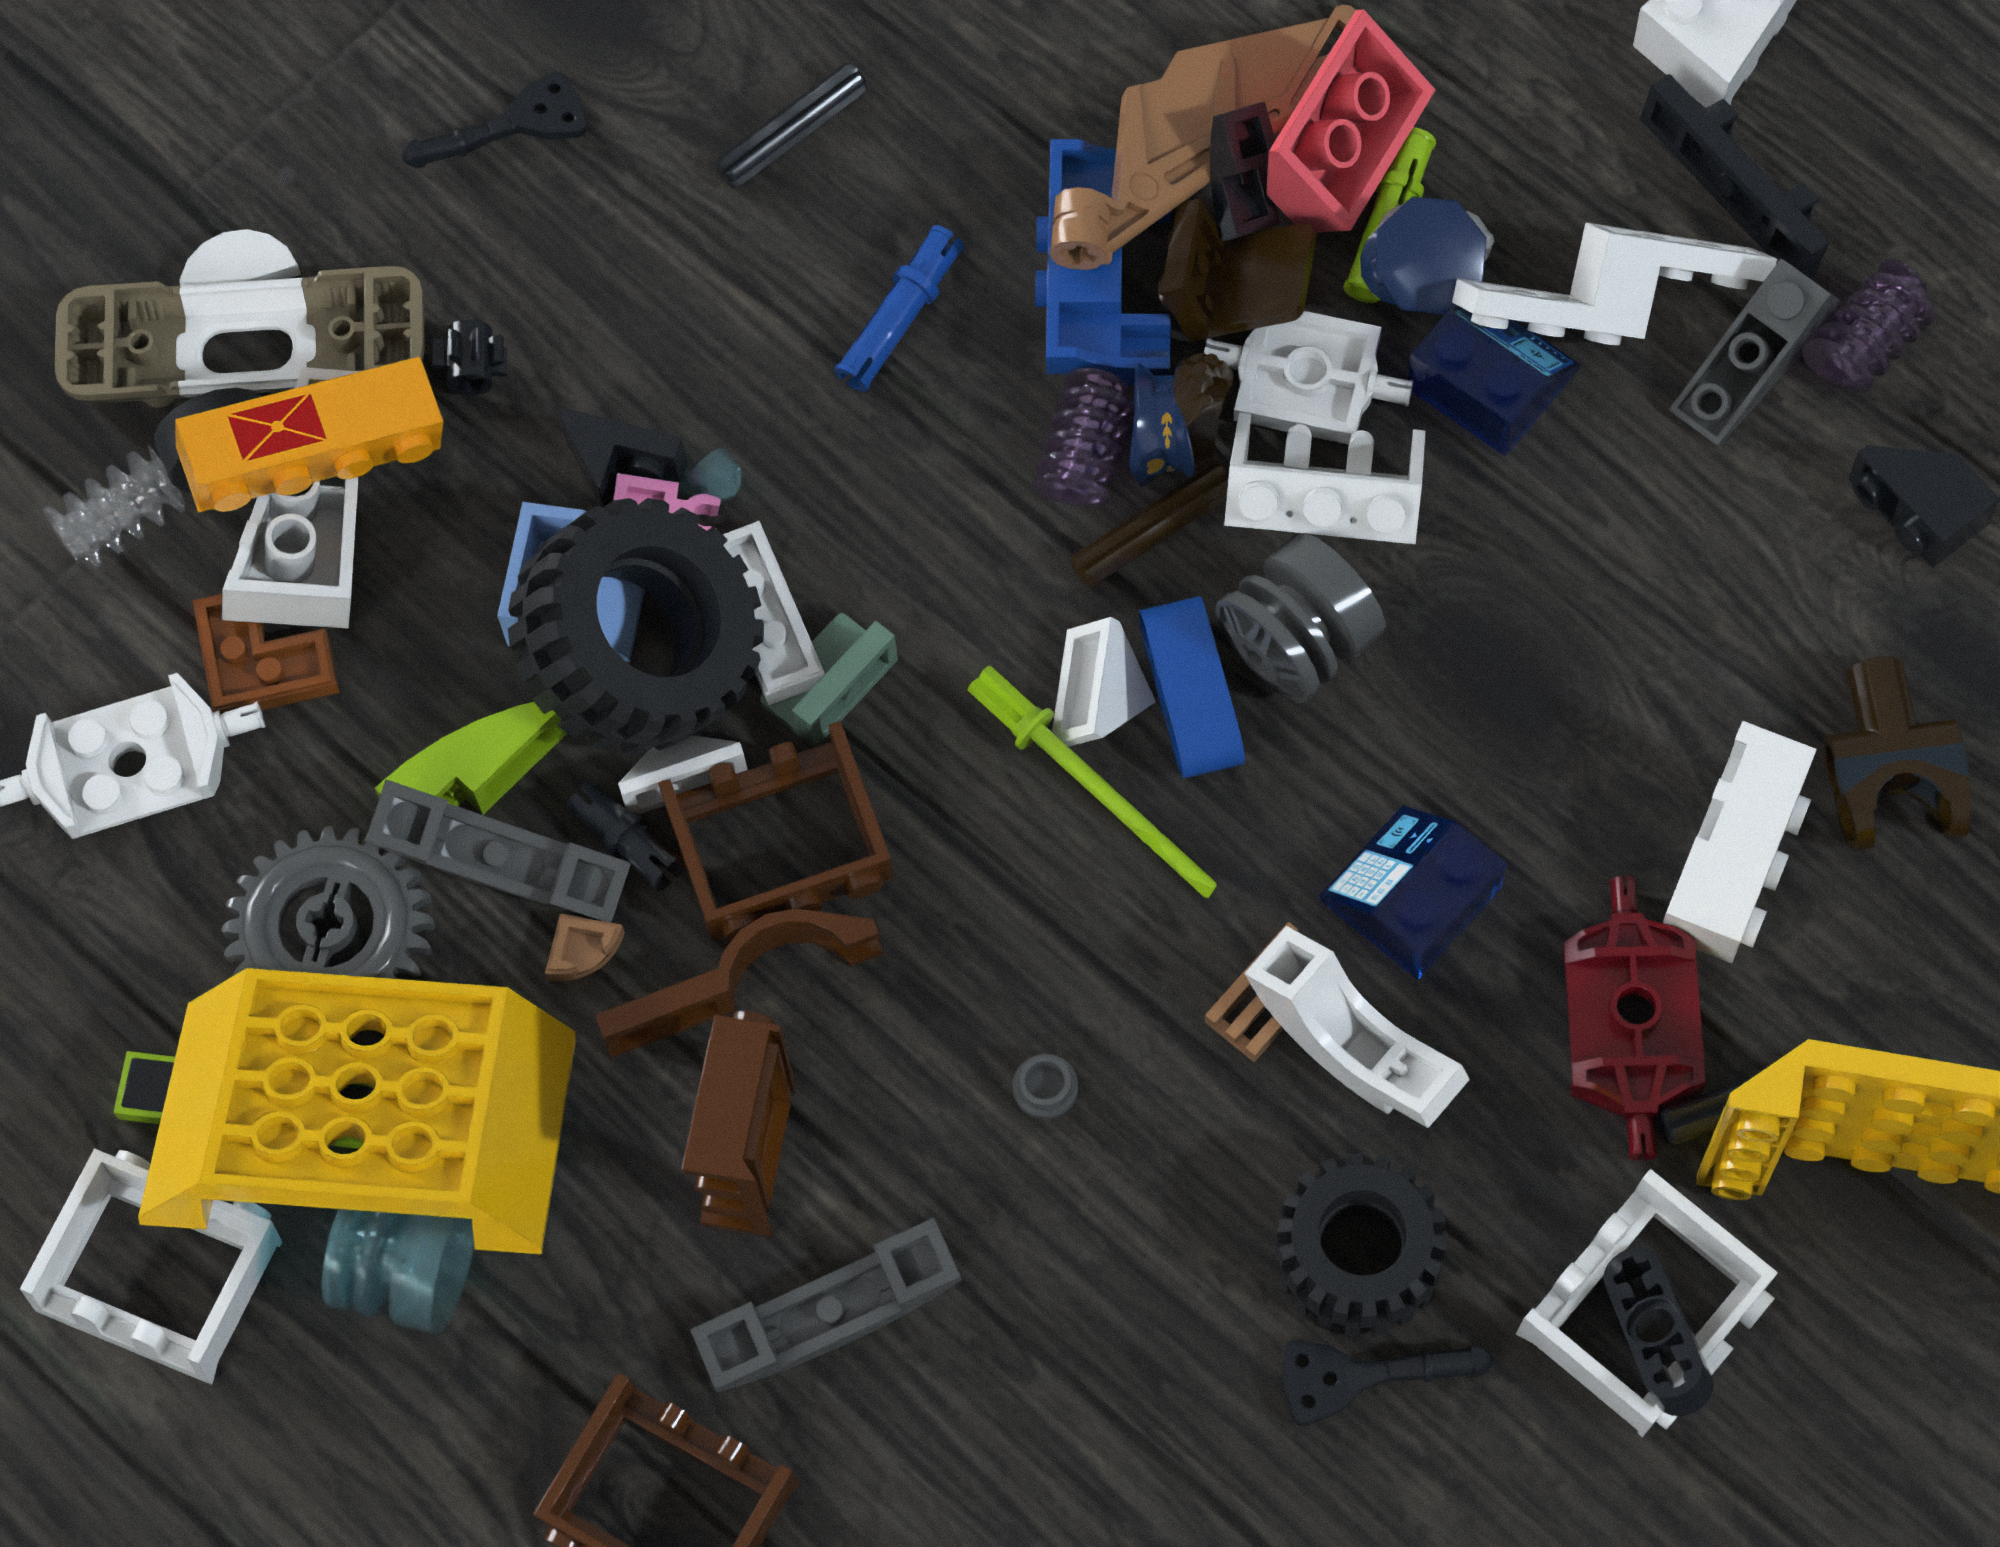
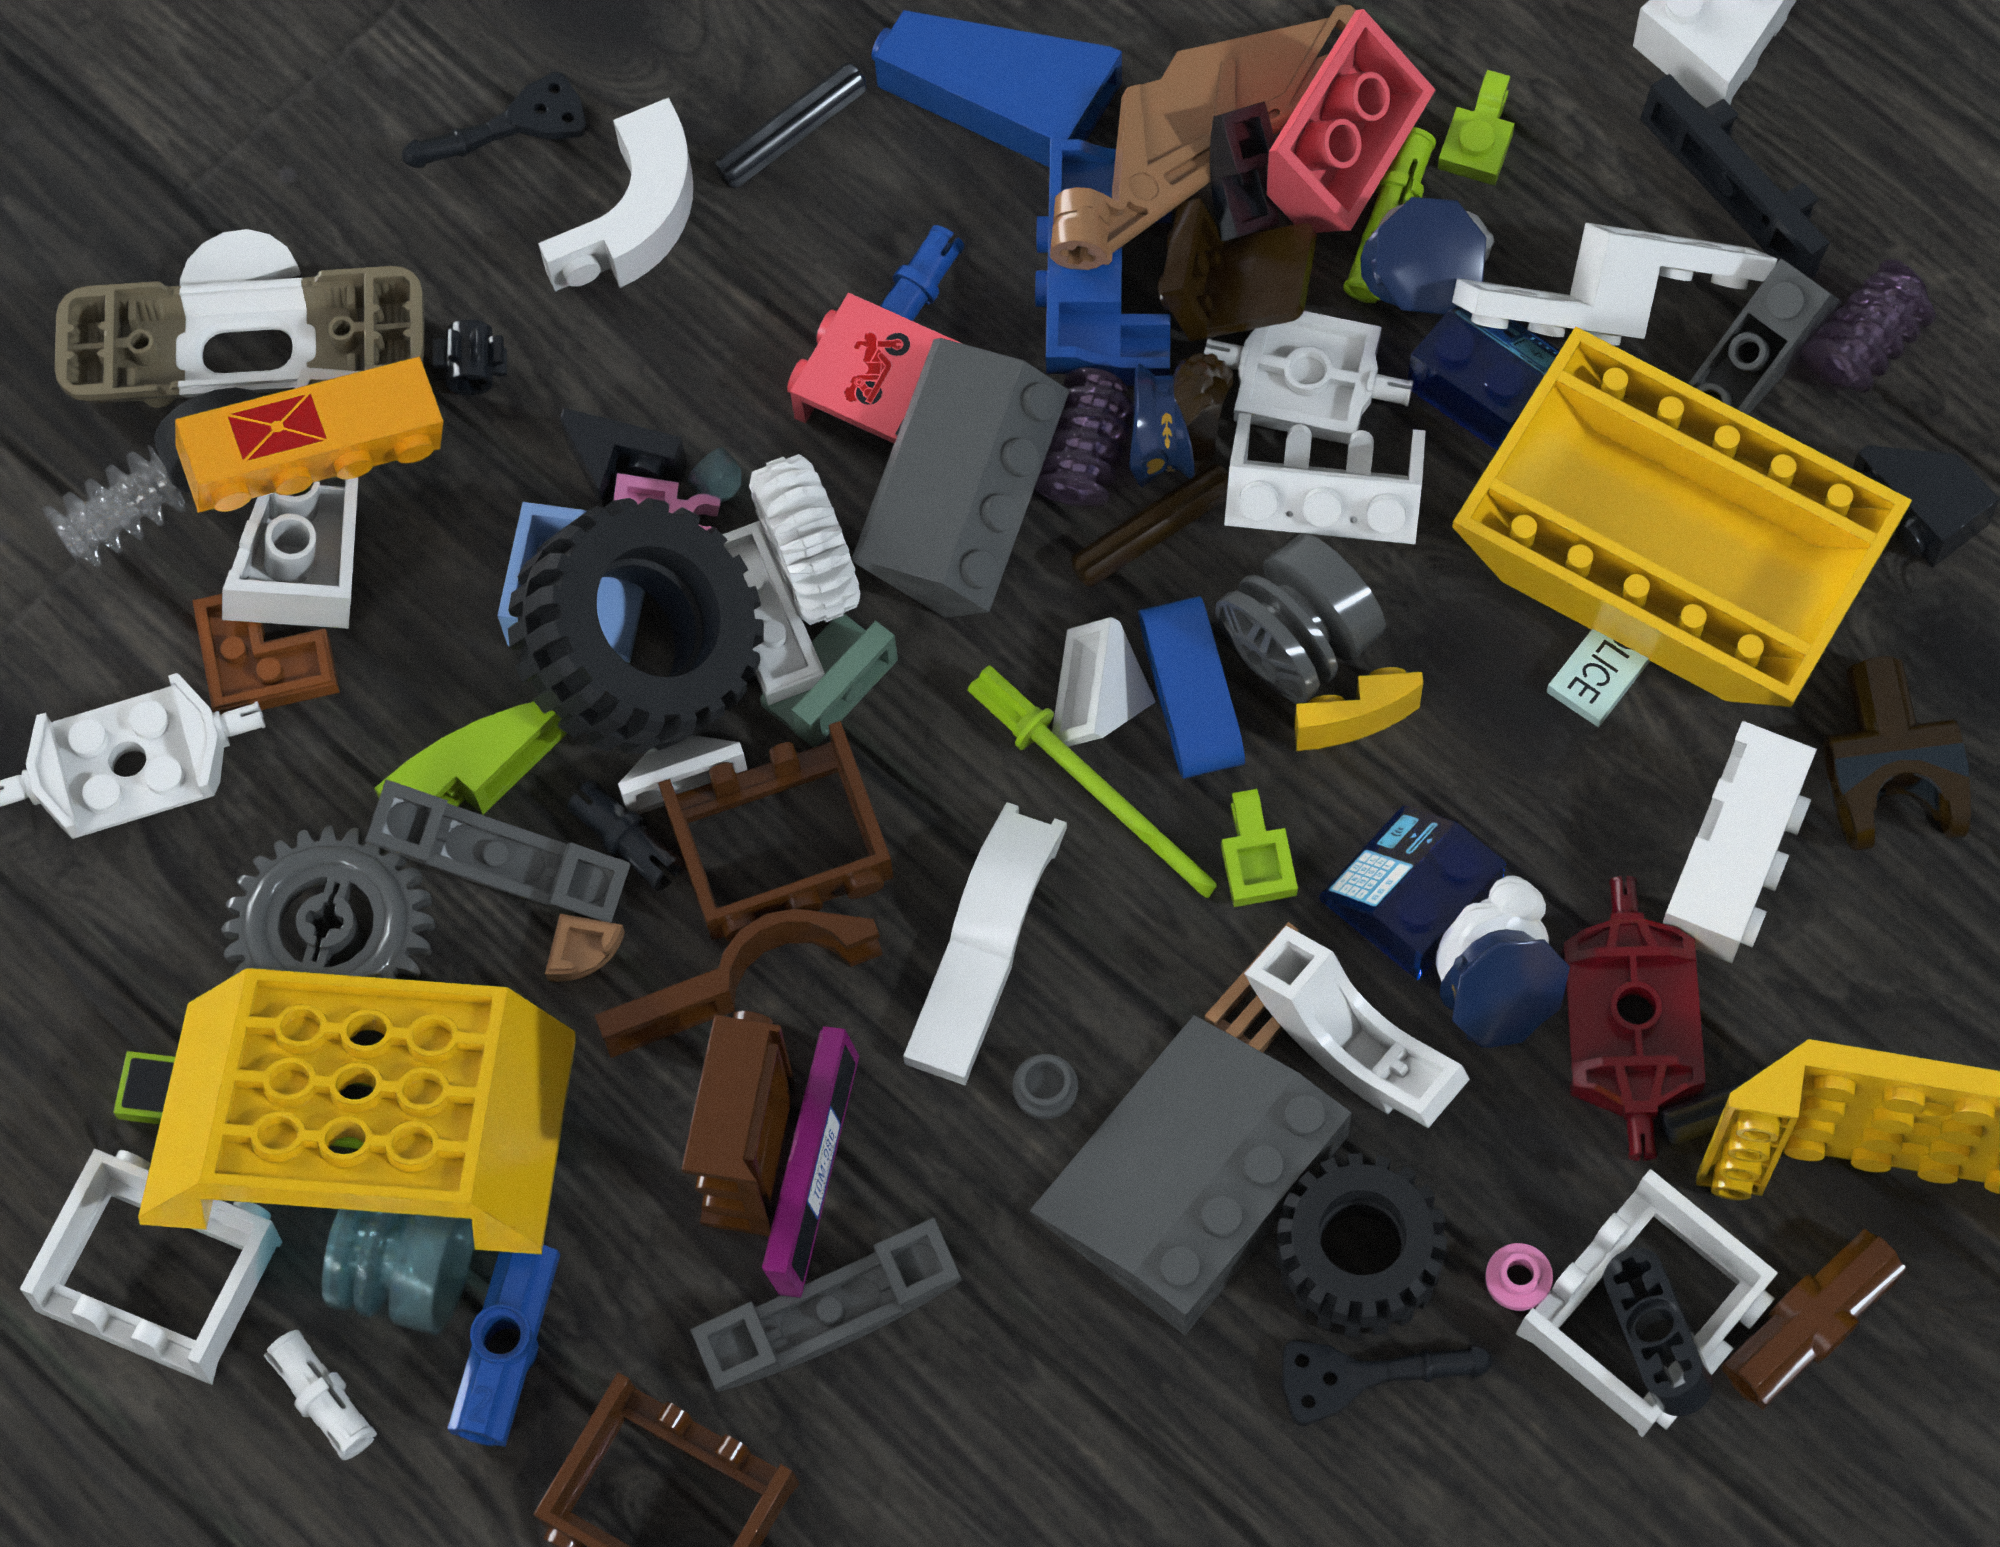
none -> white pin [264,1330,377,1460]
none -> blue piece [447,1244,560,1447]
none -> white arch [538,97,693,291]
none -> white gear [749,454,861,625]
none -> magenta tile [762,1026,859,1298]
none -> coral panel [787,292,960,444]
none -> dark grey slope [851,338,1070,618]
none -> blue slope [871,10,1122,168]
none -> white piece [903,802,1067,1085]
none -> dark grey slope [1030,1015,1352,1335]
none -> lime plate [1221,789,1298,907]
none -> yellow slope [1294,667,1423,751]
none -> dark blue piece [1436,876,1570,1048]
none -> lime plate [1438,69,1515,186]
none -> yellow slope [1452,326,1912,707]
none -> bright pink plate [1485,1243,1553,1311]
none -> light aqua tile [1547,629,1650,728]
none -> reddish brown piece [1721,1228,1906,1410]

